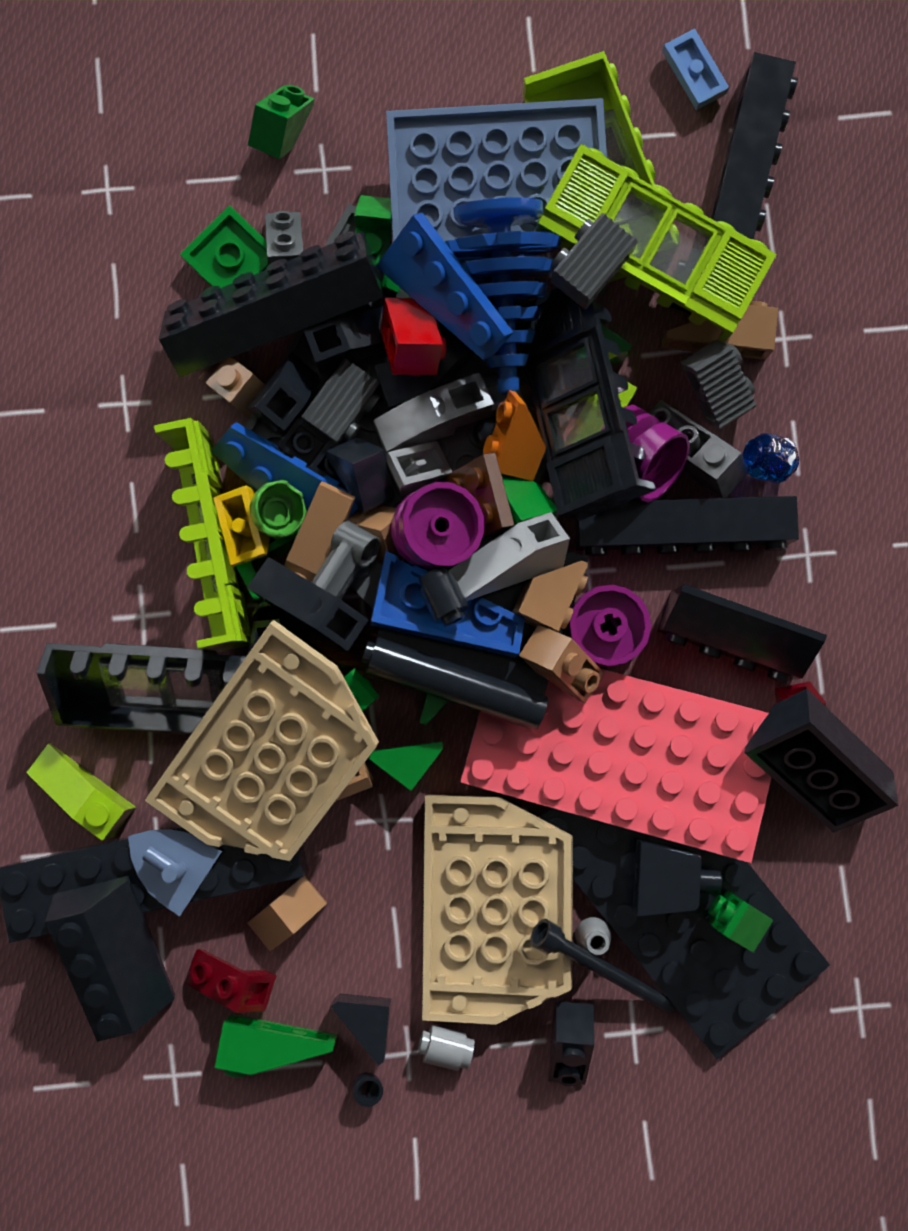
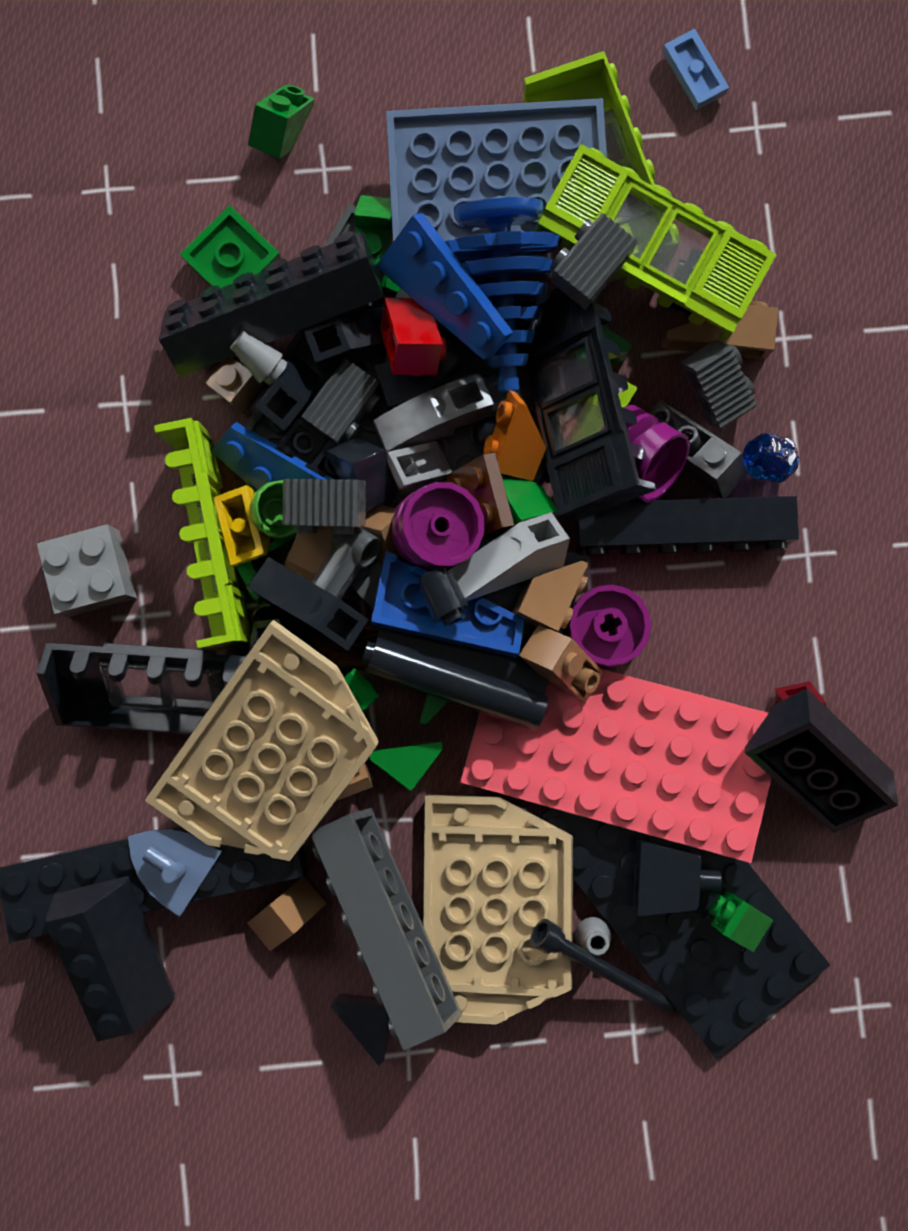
lime slope [26,743,136,841] -> none
dark red bracket [186,949,277,1013] -> none
green slope [215,1014,338,1078] -> none
dark grey bracket [265,211,303,265] -> none
black hinge [352,1072,383,1107] -> none
light grey brick [418,1025,475,1071] -> none
black slope [548,1001,595,1086] -> none
black slope [657,584,827,684] -> none
black brick [703,52,798,250] -> none
none -> light grey brick [37,524,137,617]
none -> light grey cone [230,331,287,386]
none -> dark grey brick [283,479,366,534]
none -> dark grey brick [311,808,462,1051]

